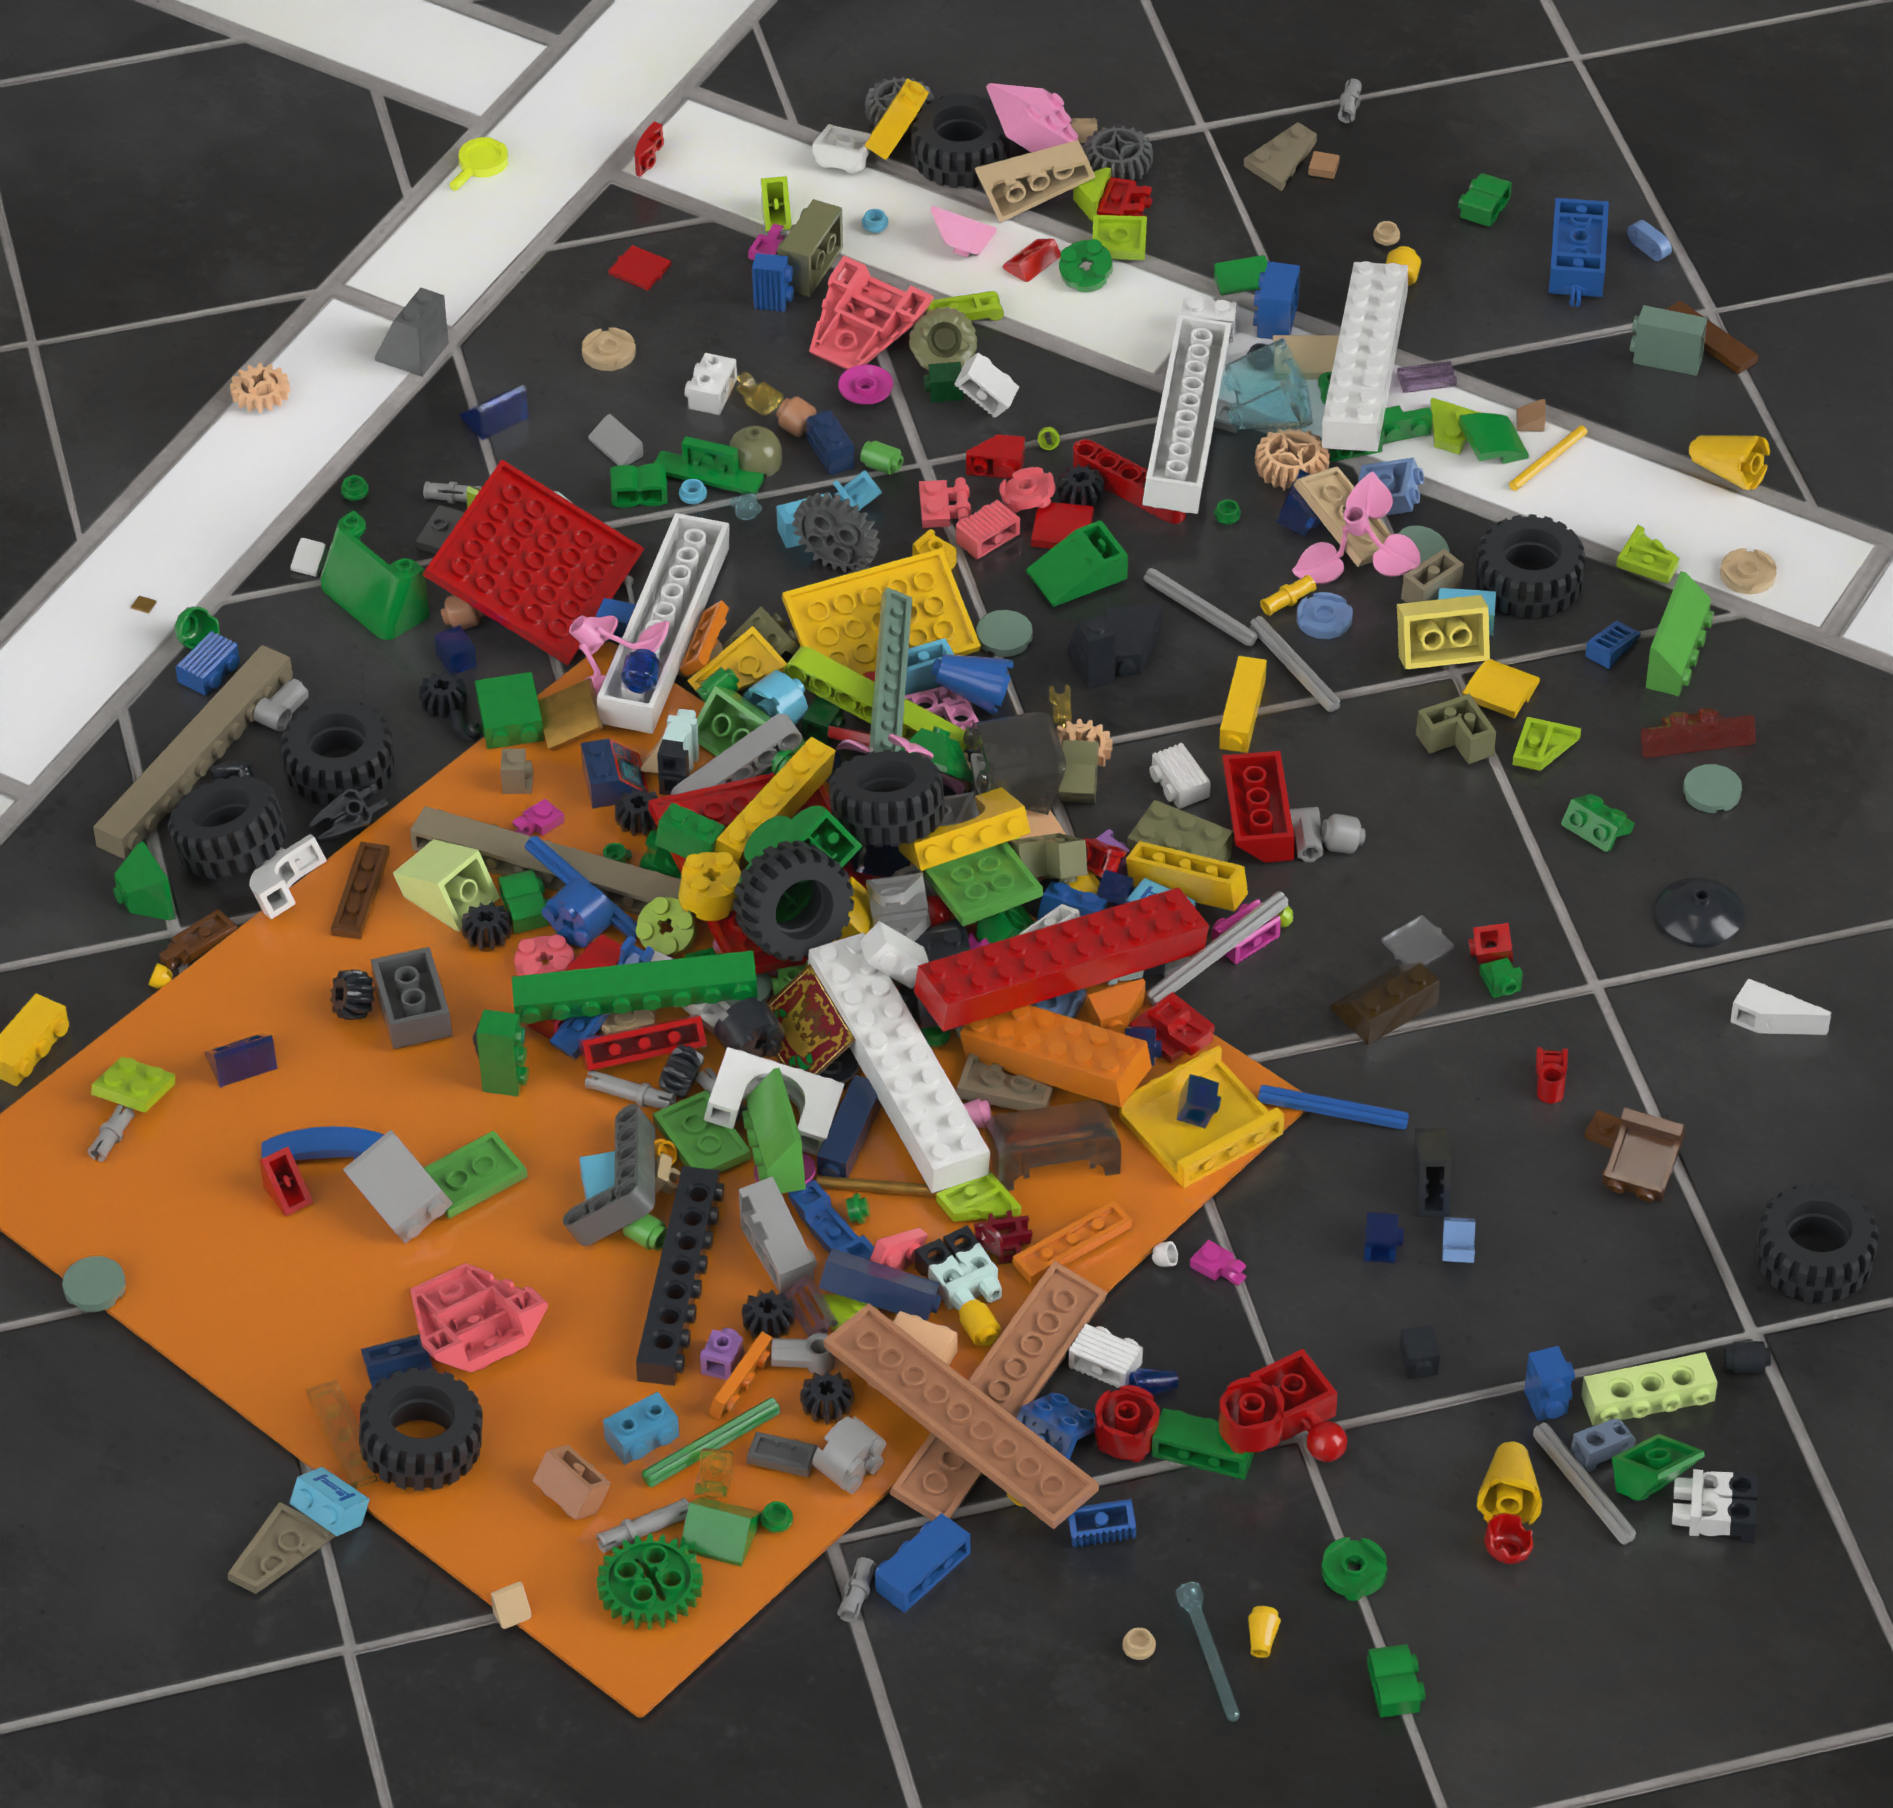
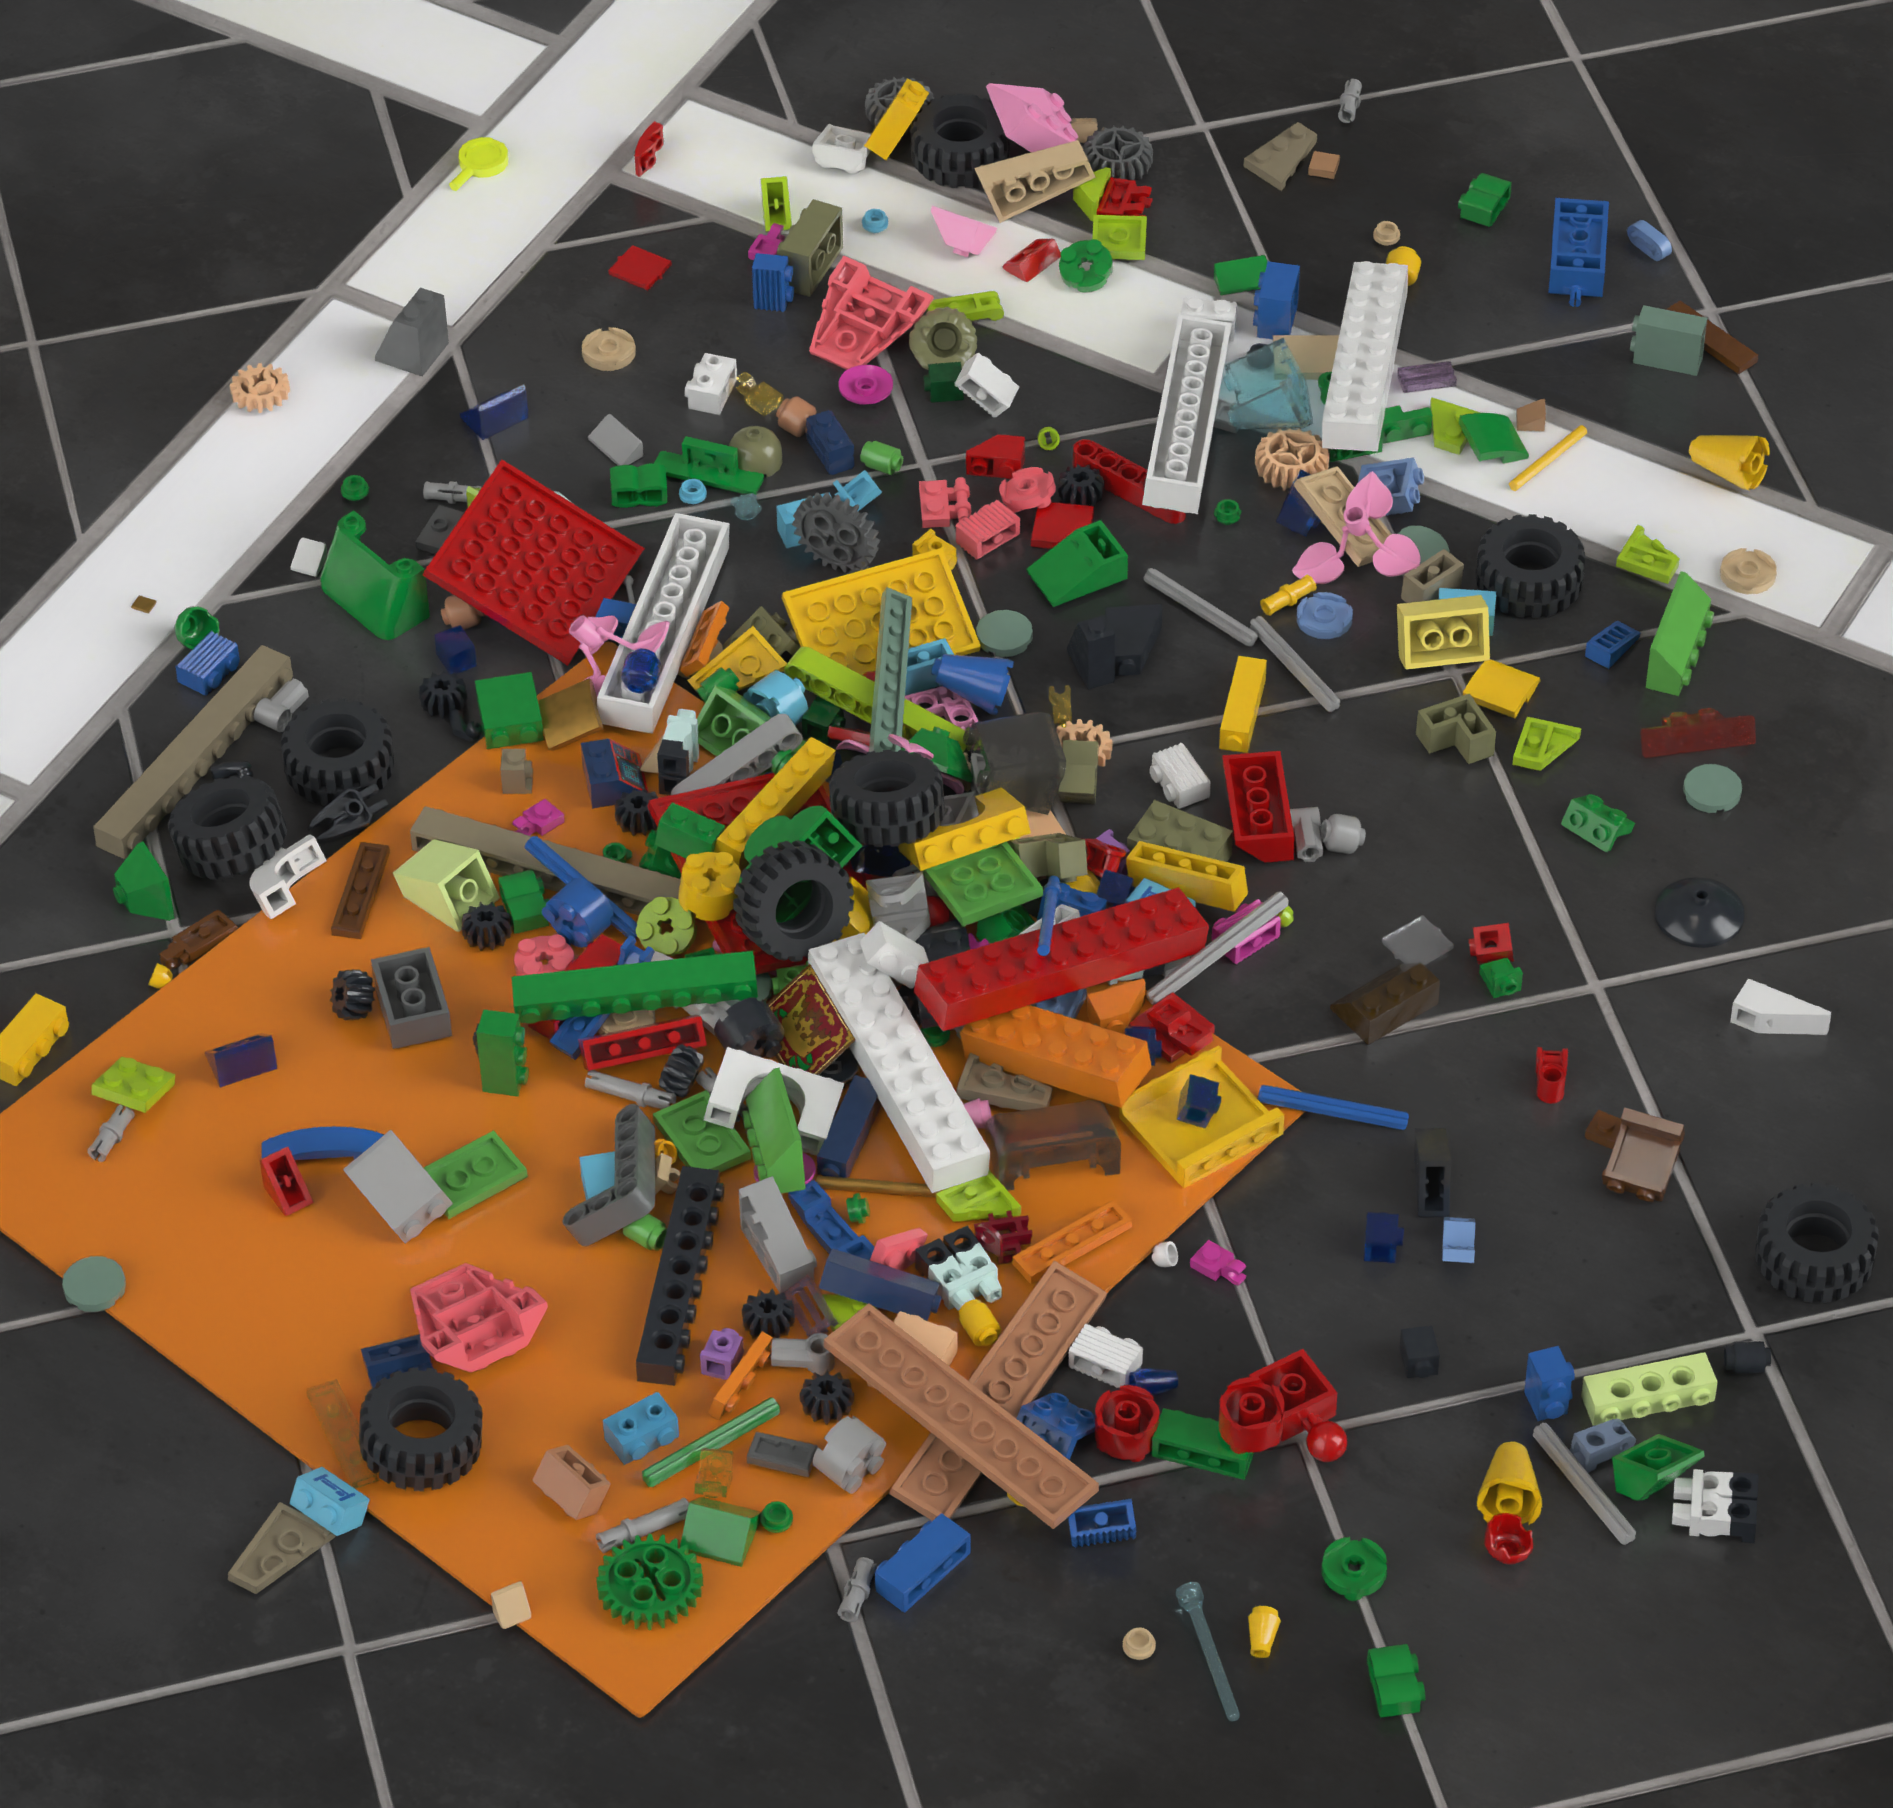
none -> blue bar [1037,876,1062,956]

